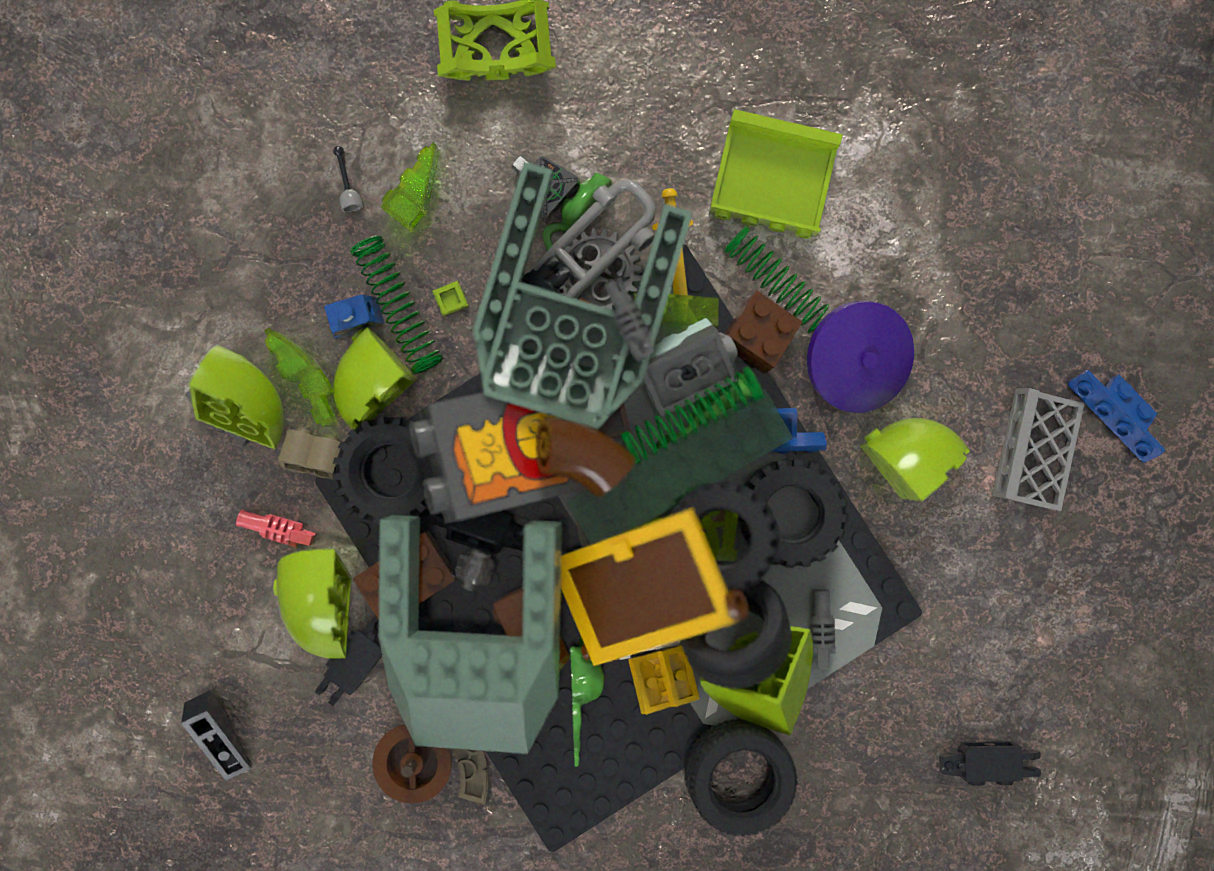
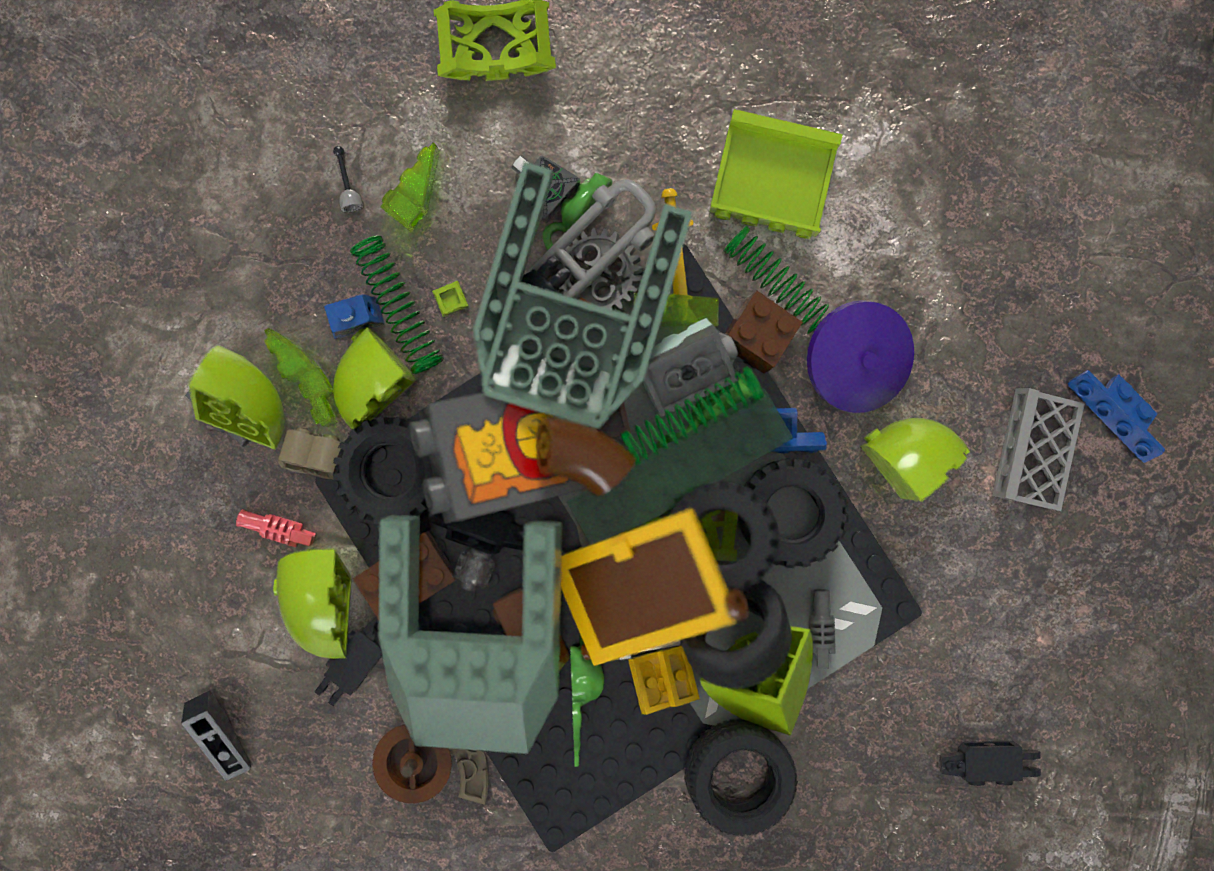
dark grey hinge [604,278,655,361] -> none

